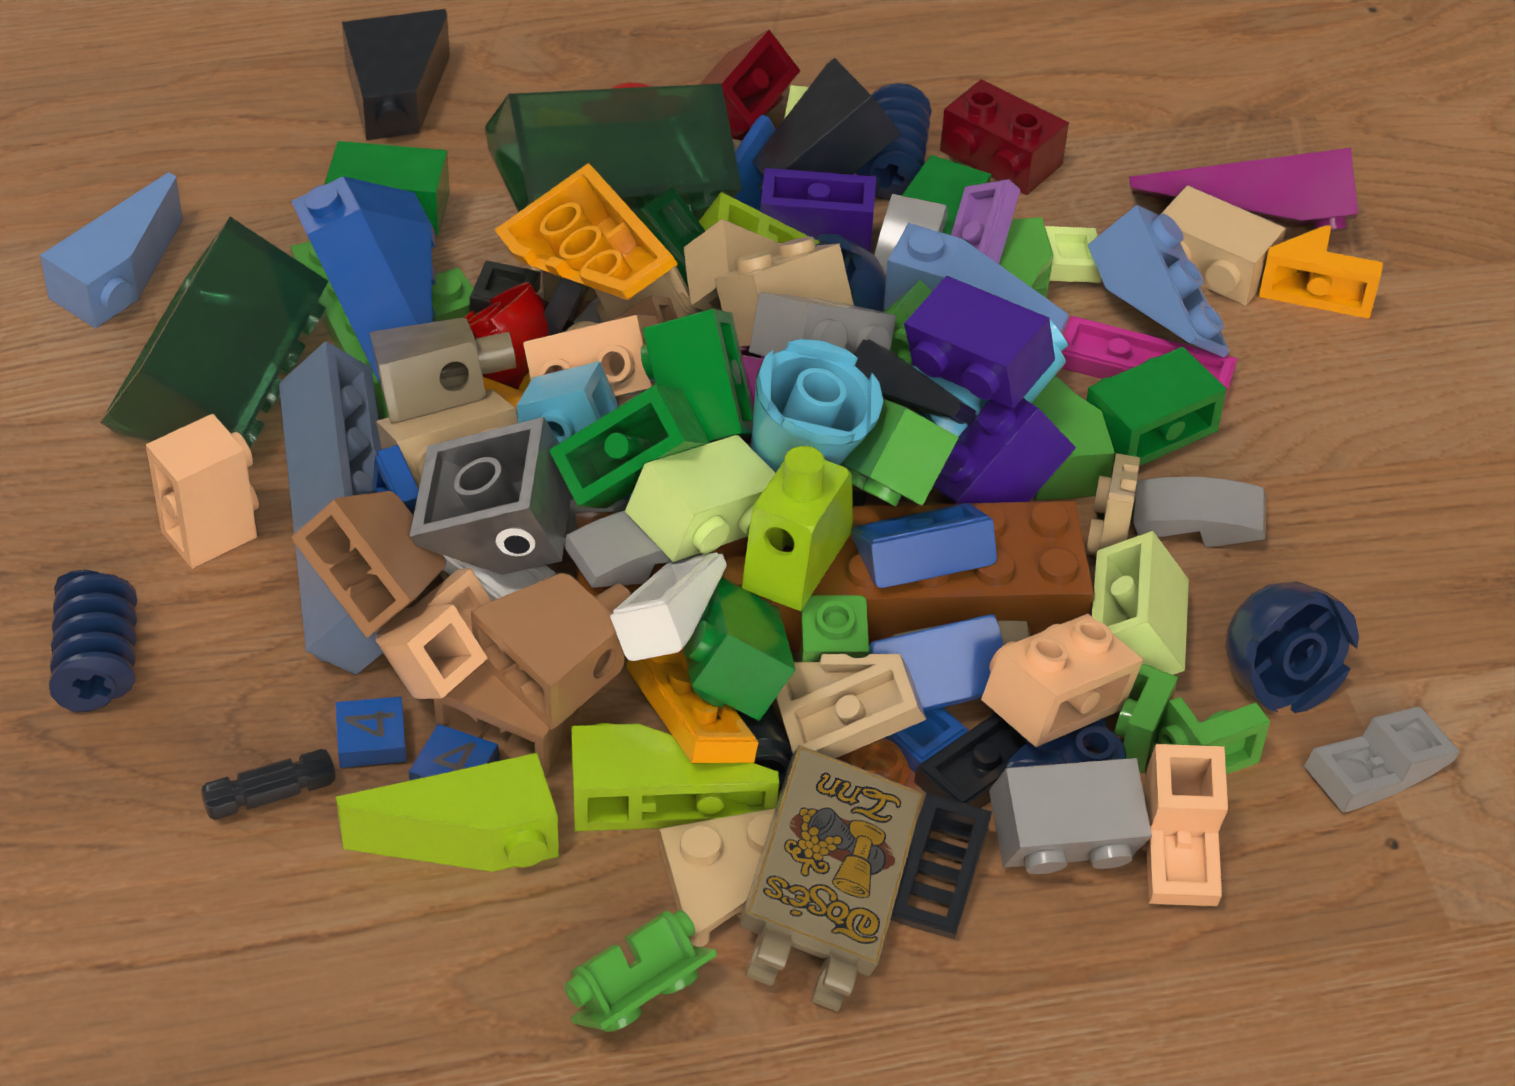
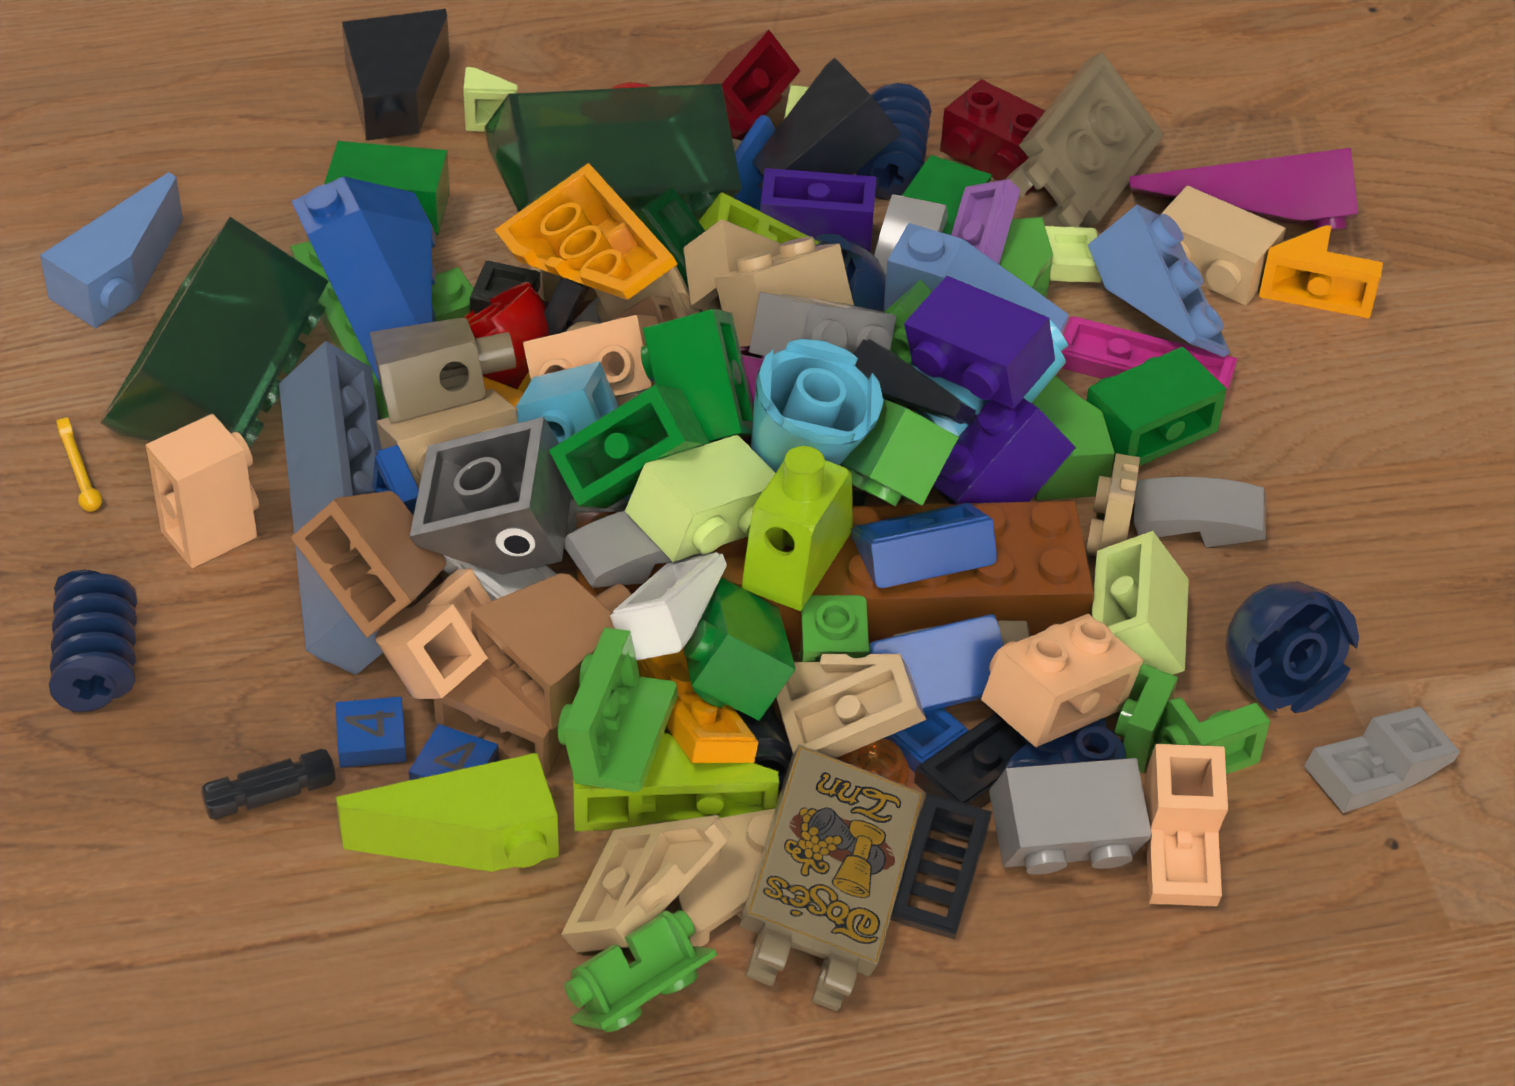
none -> yellow hinge [56,417,103,512]
none -> yellowish green slope [463,67,519,133]
none -> bright green bracket [558,627,678,792]
none -> tan wing [561,815,731,953]
none -> dark tan tile [1006,52,1164,228]

